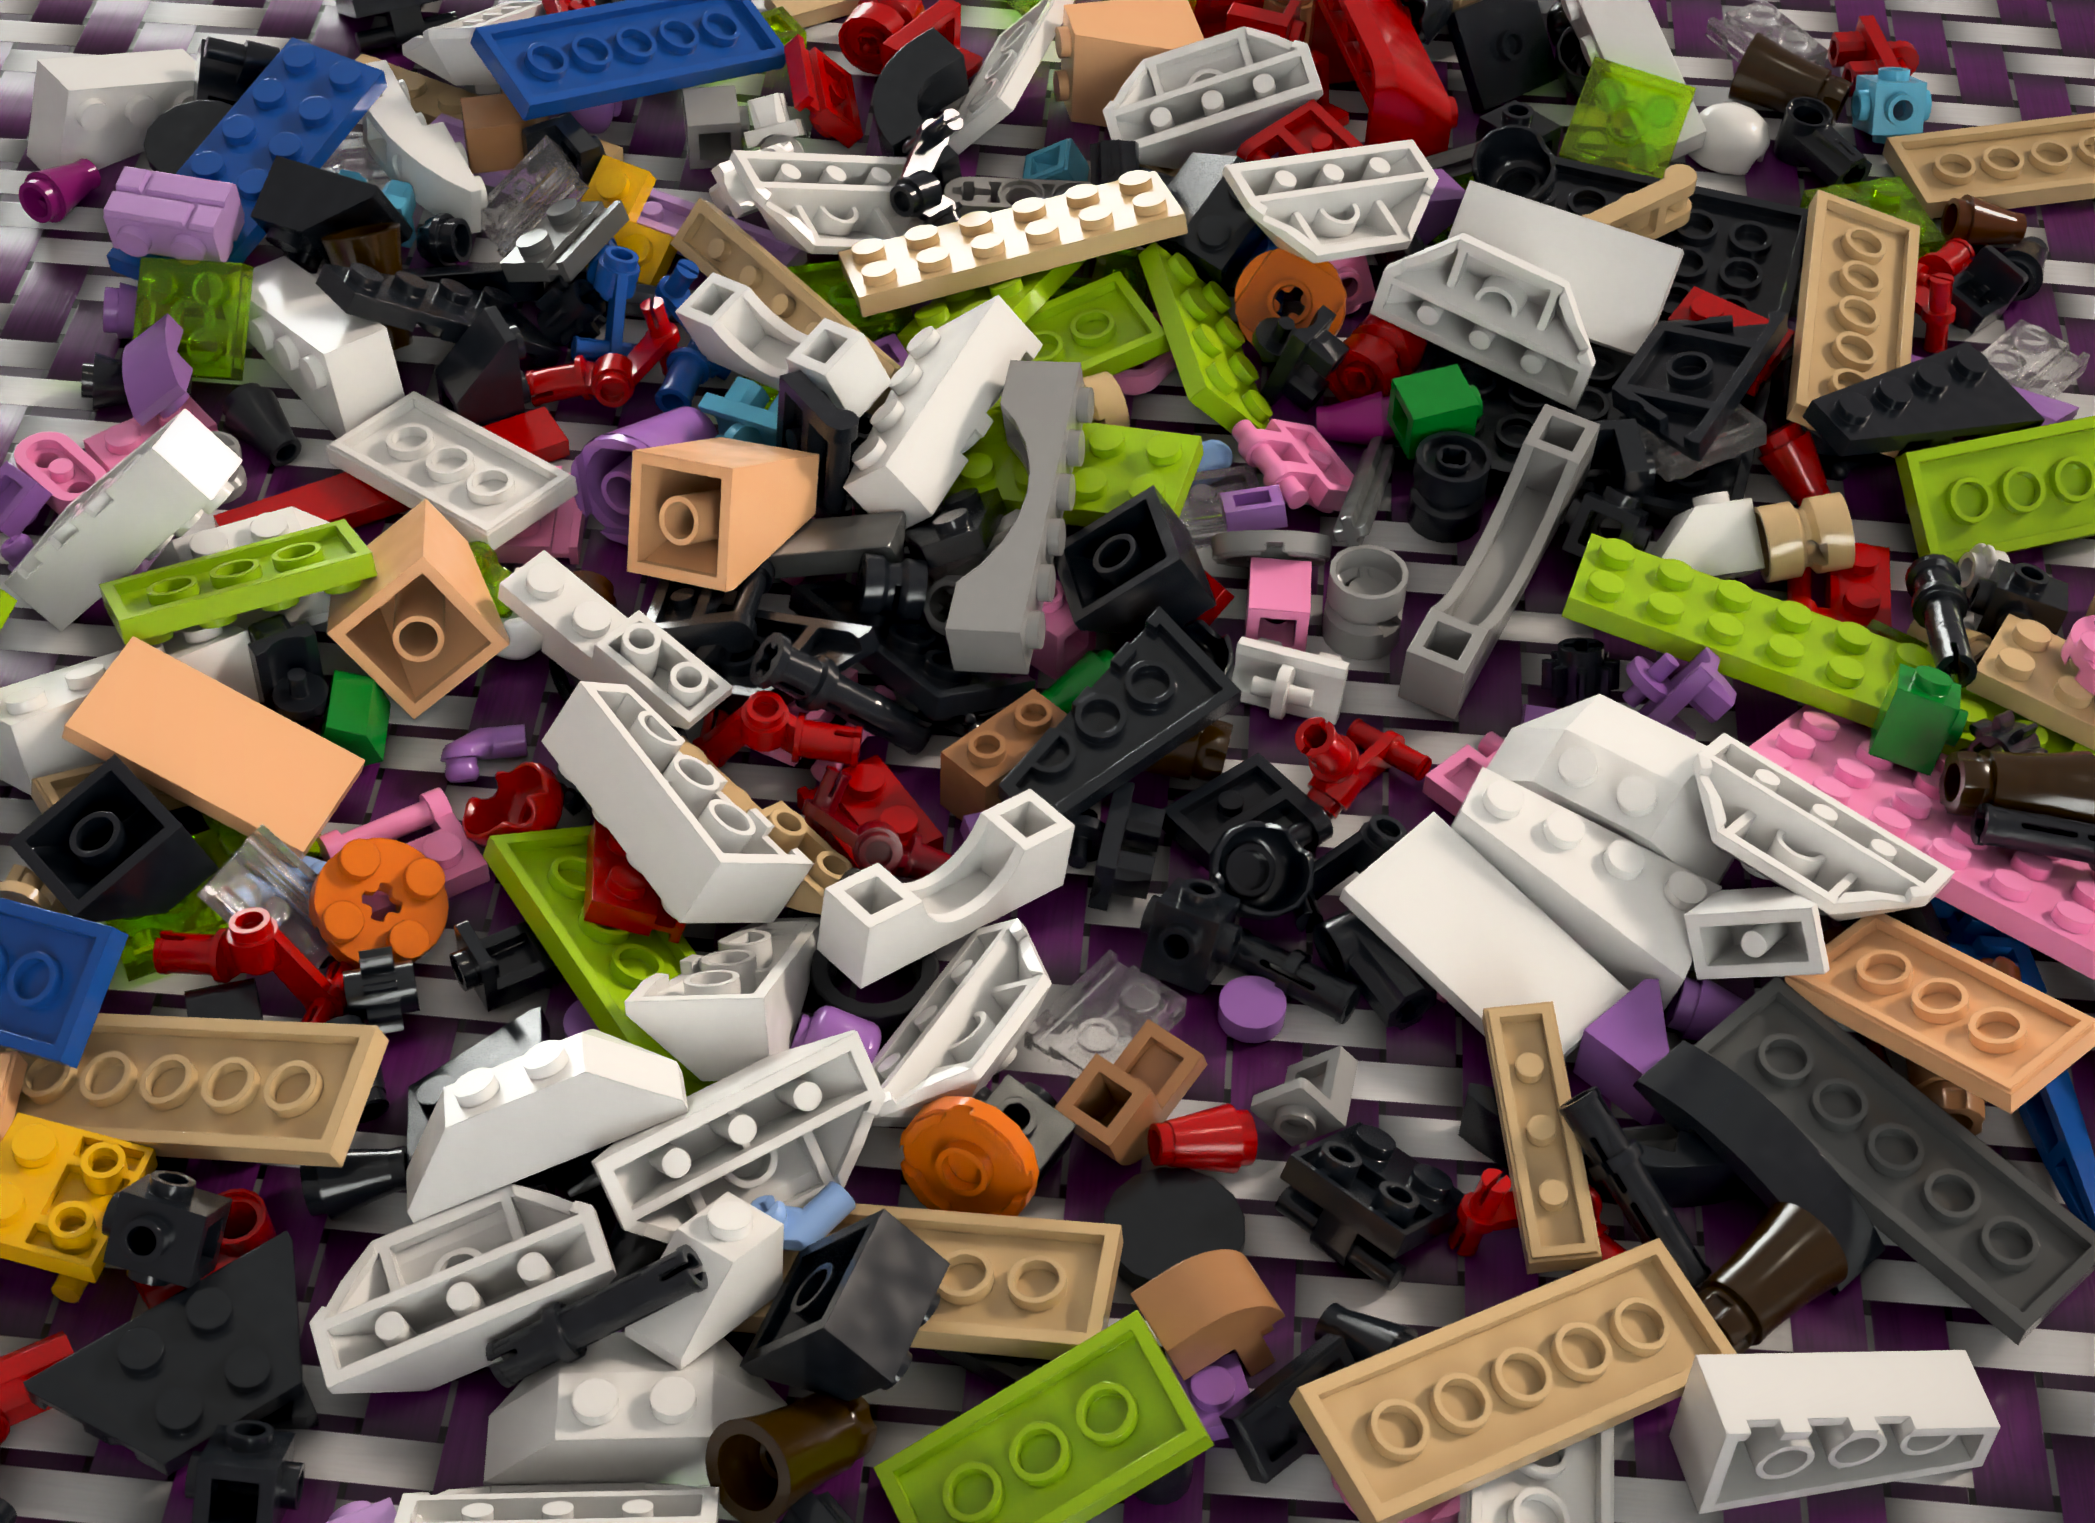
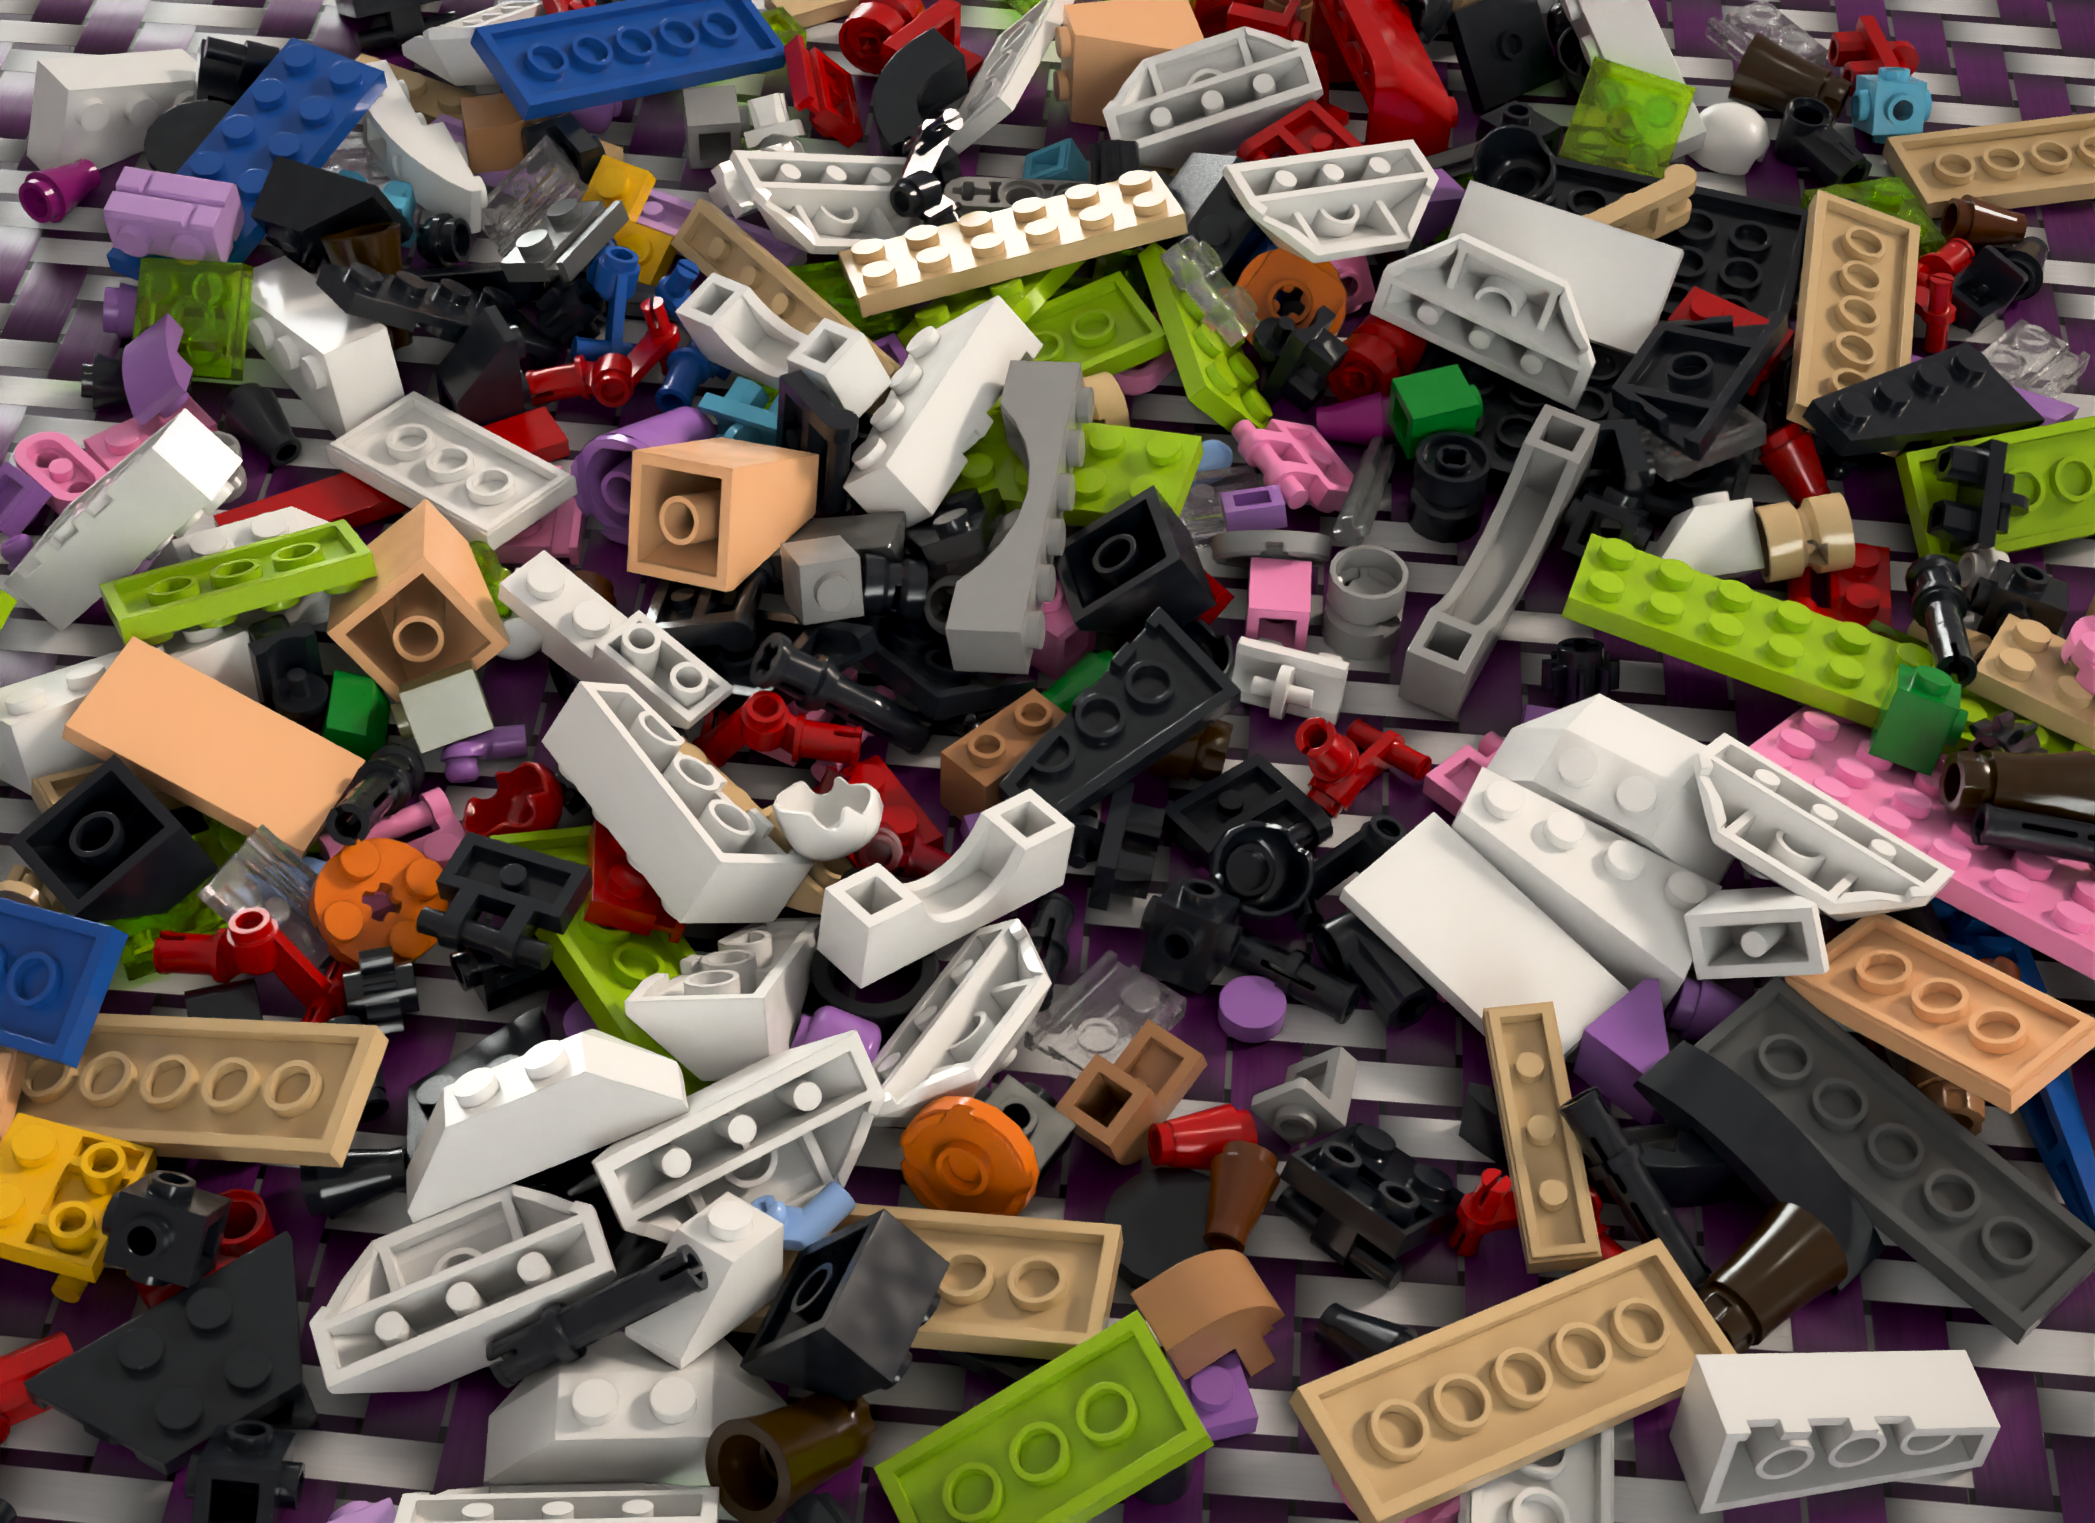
black plate [1219,1334,1355,1484] -> none
medium lavender hips [1622,647,1737,739] -> none
none -> black pin [326,743,425,846]
none -> brick [391,659,494,754]
none -> black plate [416,832,594,970]
none -> white hair [772,777,884,861]
none -> light grey brick [780,535,864,625]
none -> black pin [1027,892,1076,1012]
none -> clear plate [1160,235,1260,348]
none -> reddish brown cone [1203,1141,1280,1253]
none -> black hips [1927,439,2030,556]

